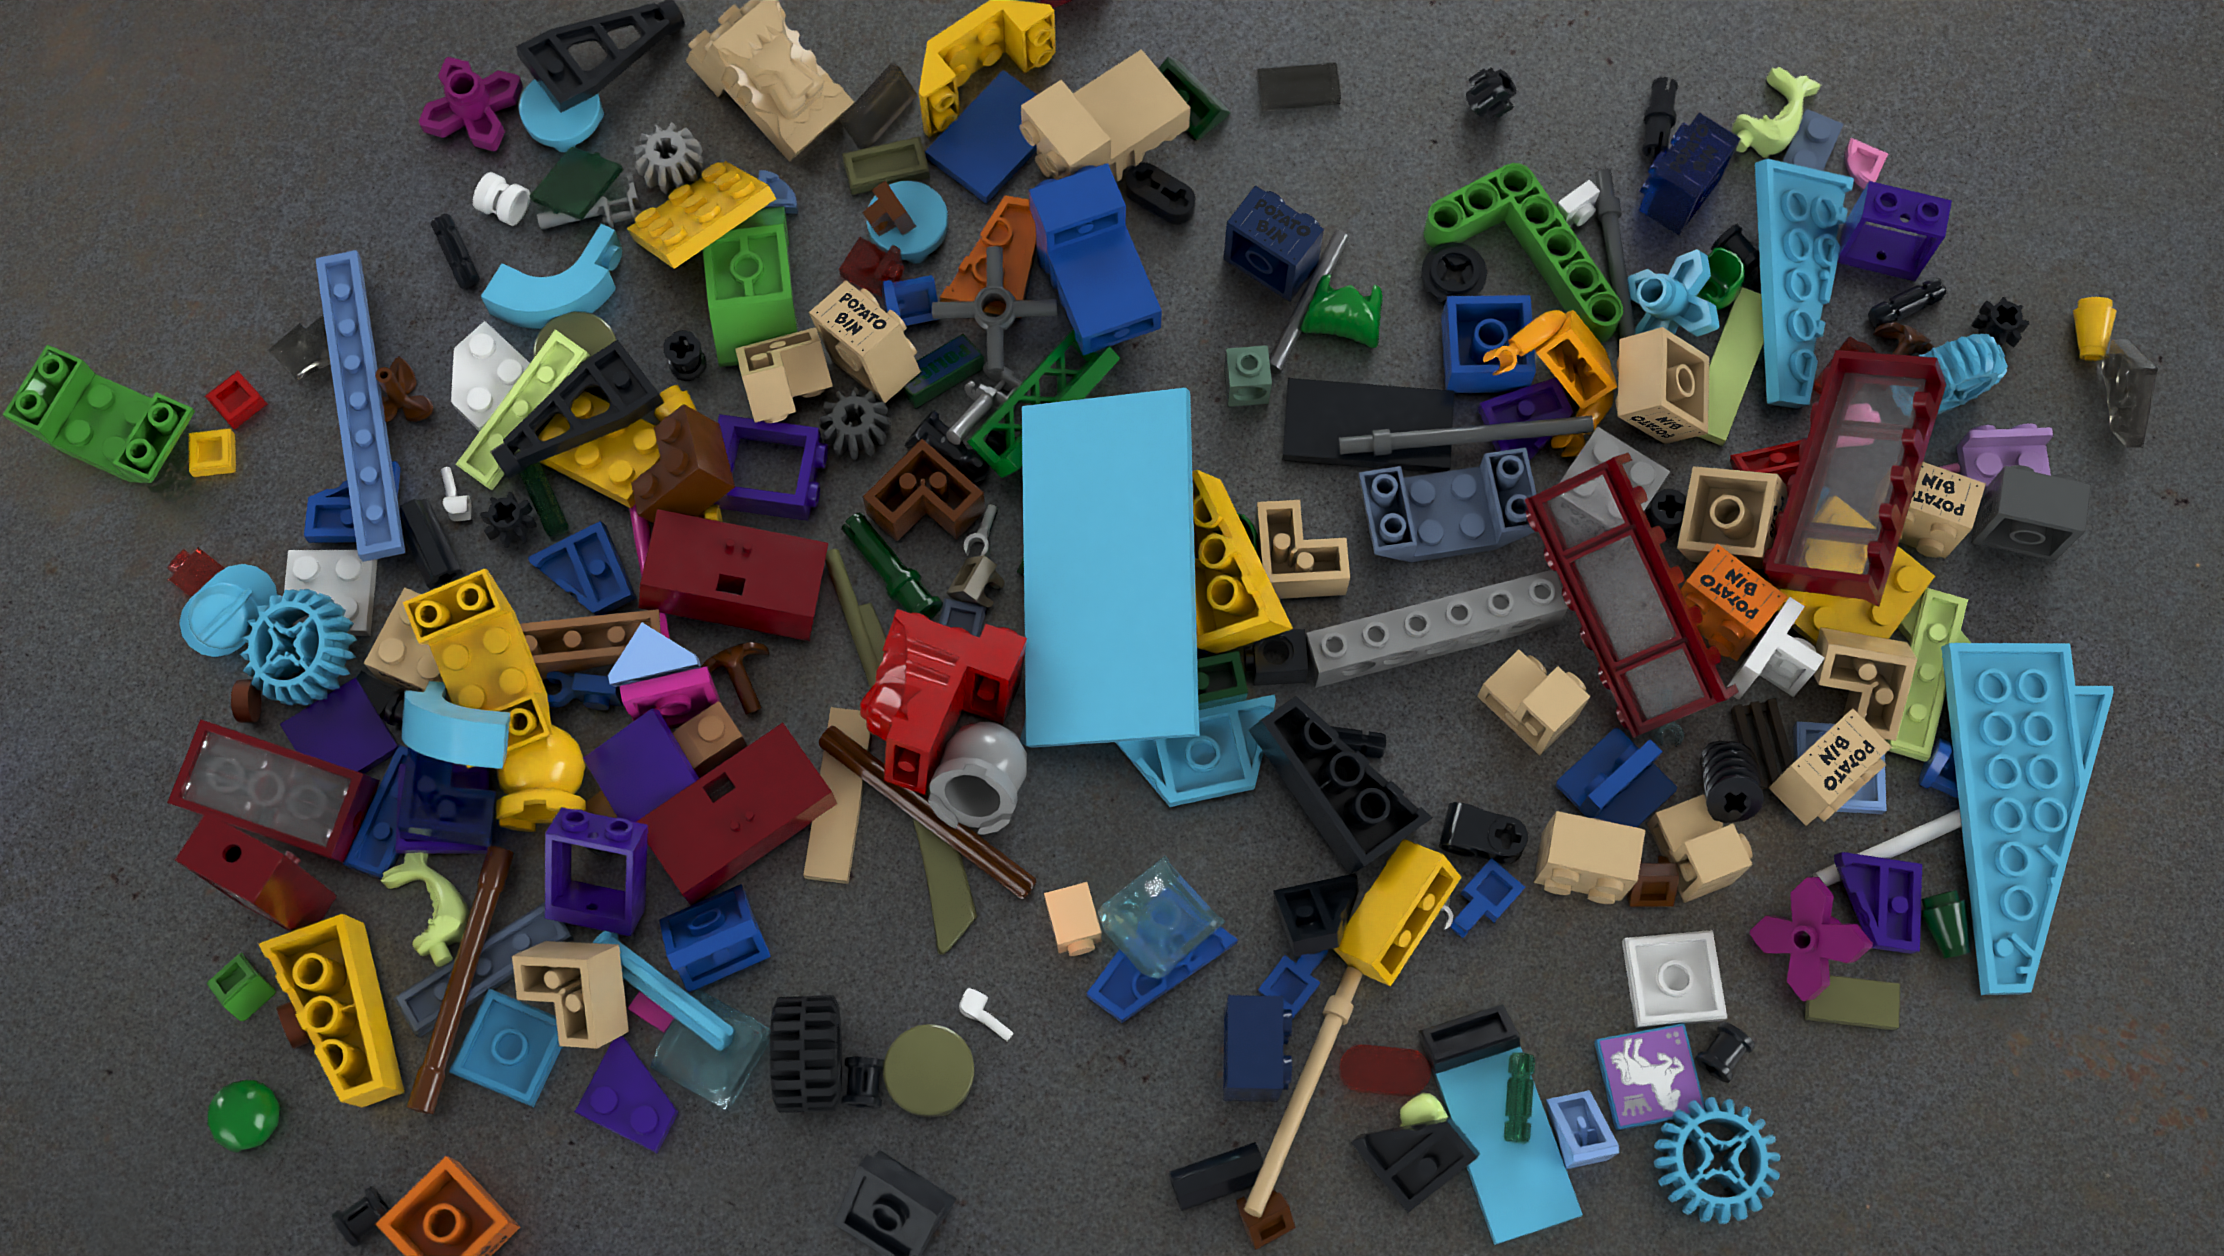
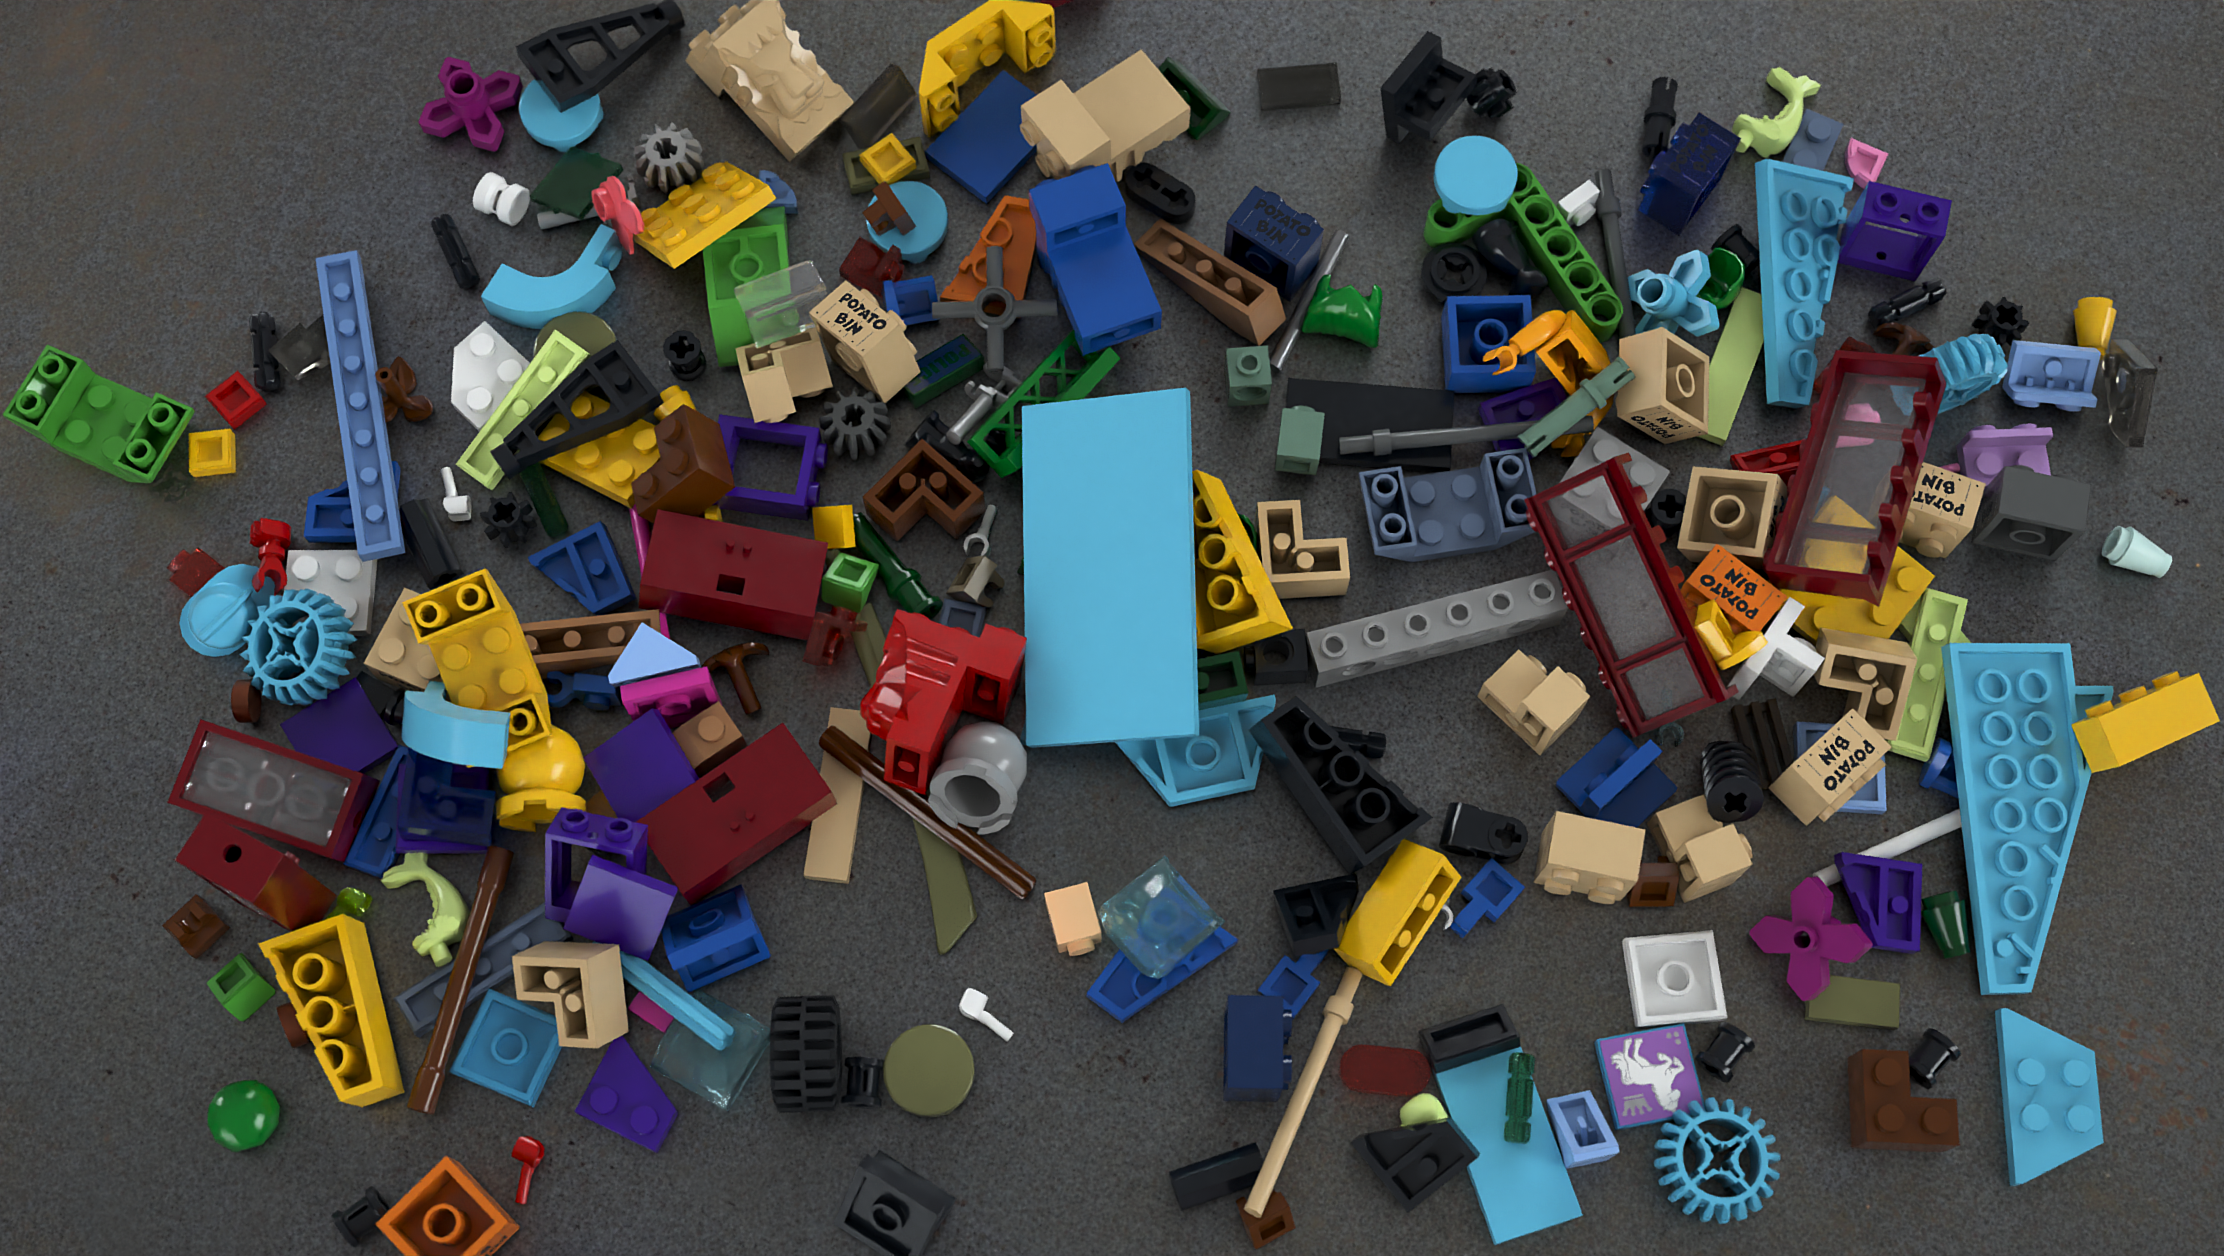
none -> reddish brown tile [162,894,231,959]
none -> black axle [249,312,280,392]
none -> red piece [250,518,291,596]
none -> clear neon green hand [324,887,373,920]
none -> red hand [511,1136,545,1204]
none -> dark purple tile [563,855,678,961]
none -> coral plate [592,176,645,255]
none -> clear panel [734,260,828,349]
none -> clear red bracket [802,605,868,666]
none -> yellow tile [812,505,856,549]
none -> bright green slope [822,552,879,613]
none -> yellow tile [859,133,917,185]
none -> medium nougat slope [1134,218,1286,346]
none -> sand green brick [1274,406,1325,475]
none -> black bracket [1380,31,1477,144]
none -> medium azure tile [1434,136,1518,215]
none -> black animal [1472,219,1549,299]
none -> sand green pin [1517,357,1636,457]
none -> yellow tile [1694,599,1768,671]
none -> reddish brown brick [1848,1049,1960,1152]
none -> black bush [1909,1028,1961,1089]
none -> medium azure wing [1995,1008,2104,1186]
none -> light blue bracket [2002,340,2101,412]
none -> yellow brick [2071,671,2220,773]
none -> light aqua cone [2102,526,2172,578]

